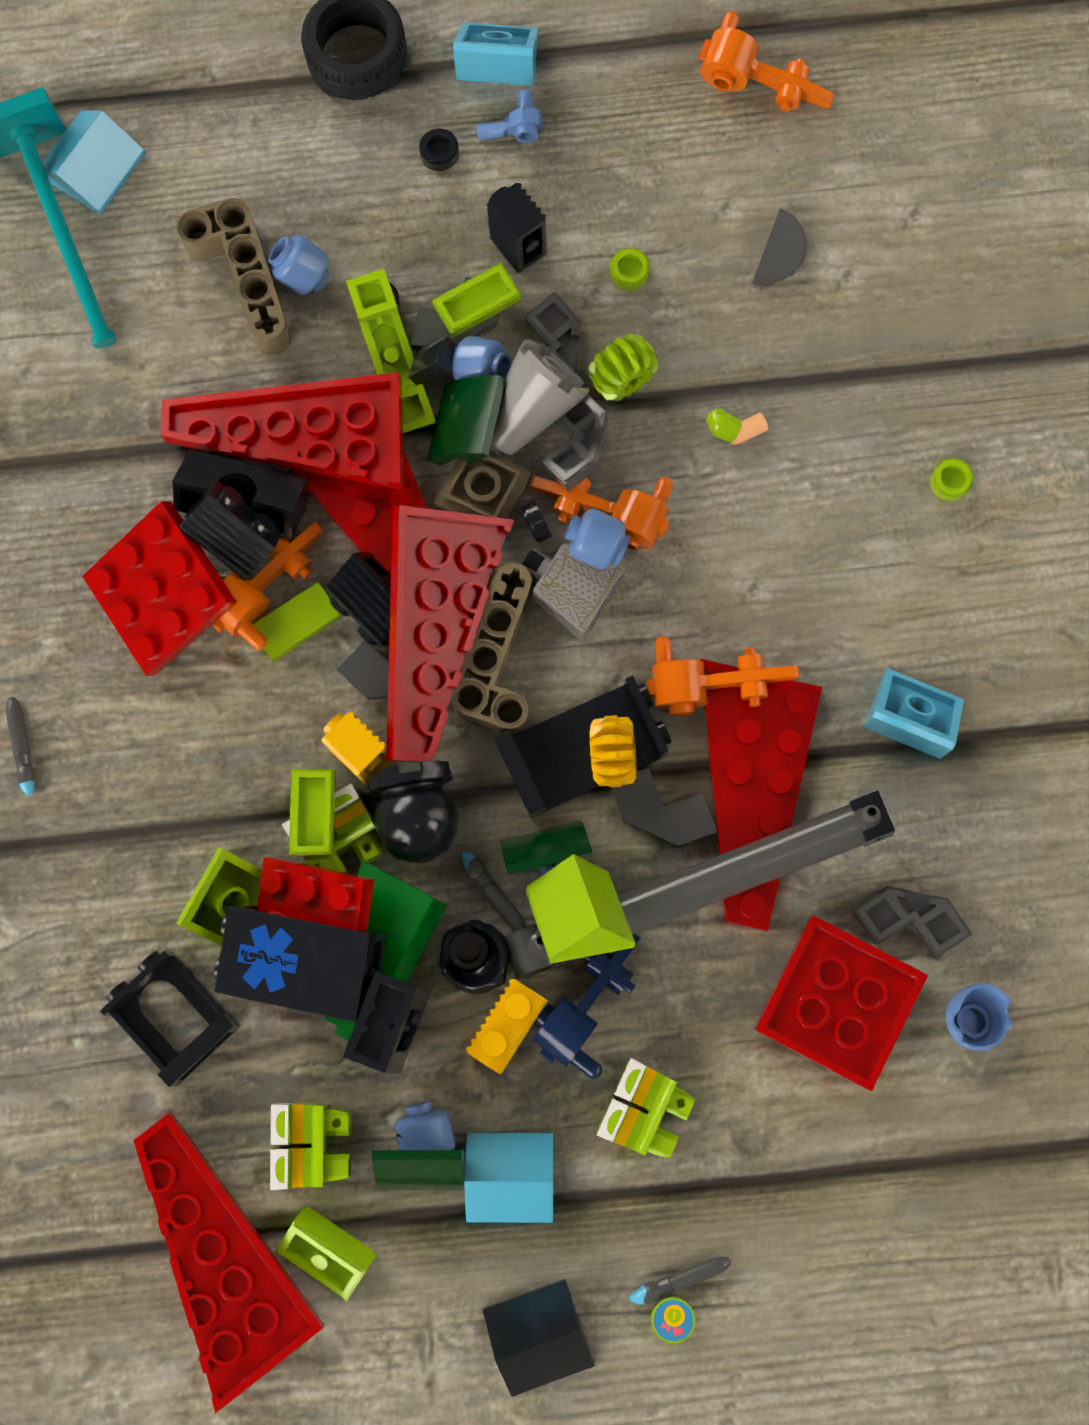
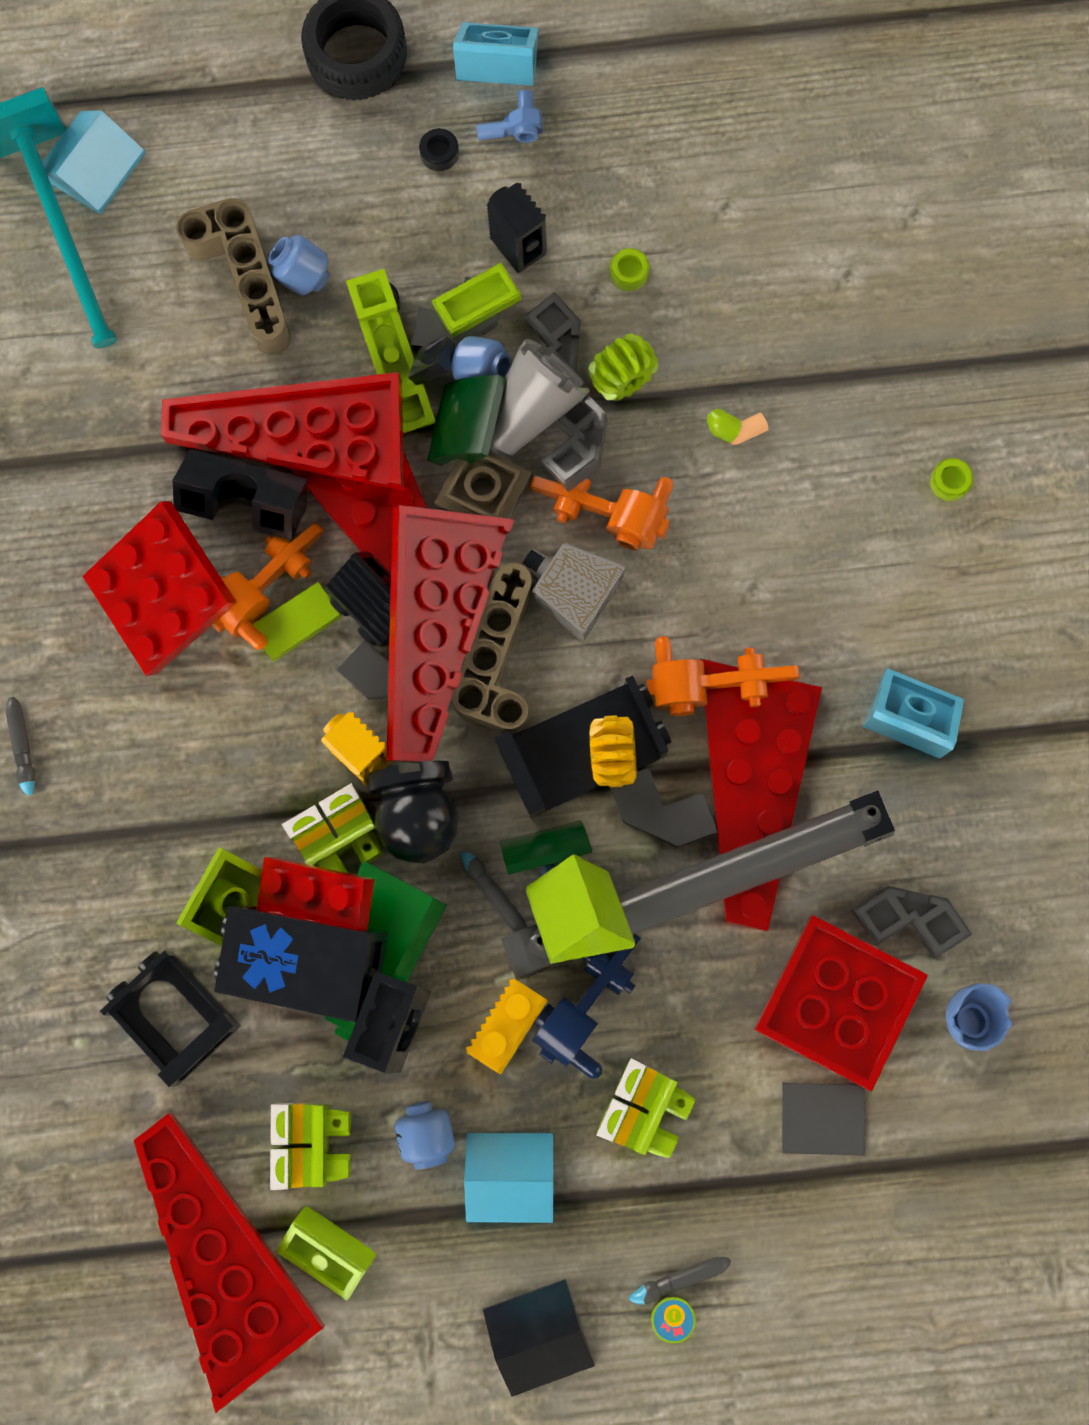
black brick [179,481,281,581] -> none
lime tile [289,769,336,856] -> none
dark green slope [372,1150,465,1190] -> none
black hair [439,919,510,994] -> none
black tile [521,500,552,543] -> none
medium blue head [564,508,630,570] -> none
orange piece [698,11,835,112] -> none
dark grey tile [753,208,807,286] -> none
none -> dark grey window [782,1083,866,1156]

